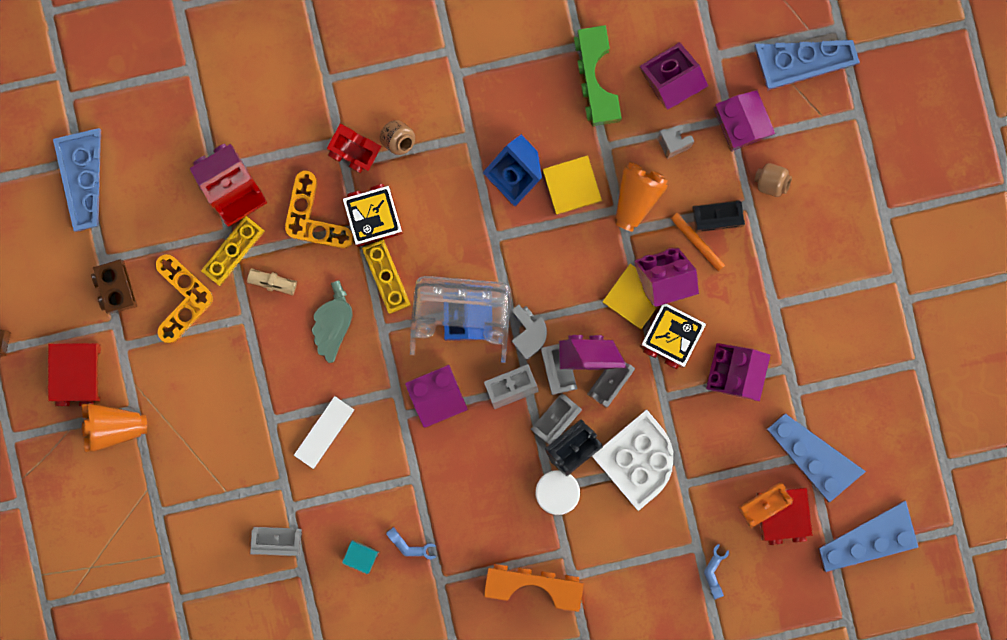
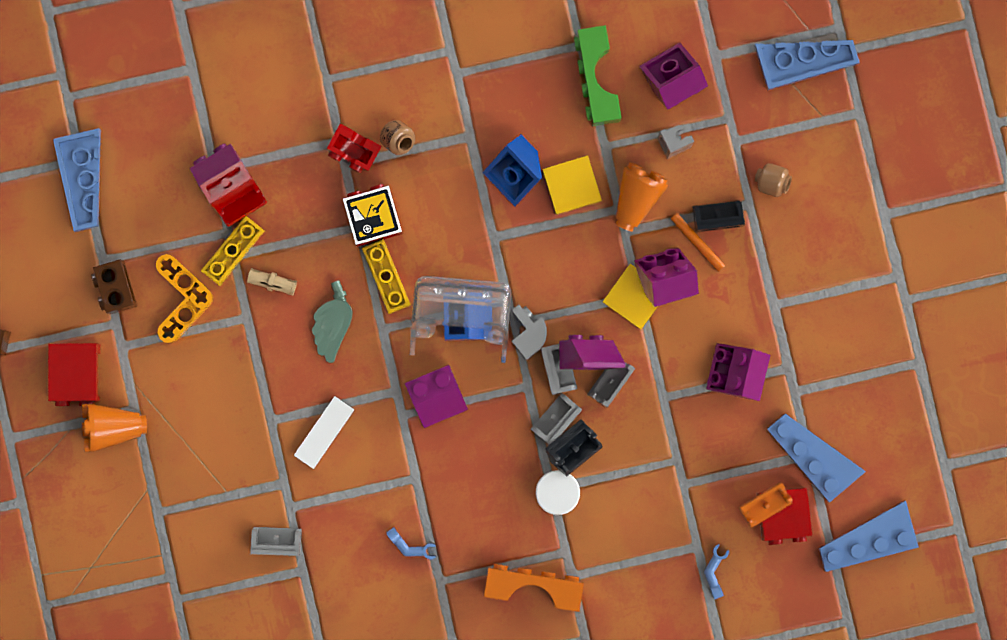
light orange beam [285,171,354,249] -> none
teal panel [342,540,379,574] -> none
light grey hinge [484,364,539,409] -> none
white plate [592,410,673,511] -> none
piece [641,304,706,369] -> none
magenta slope [713,90,775,152] -> none

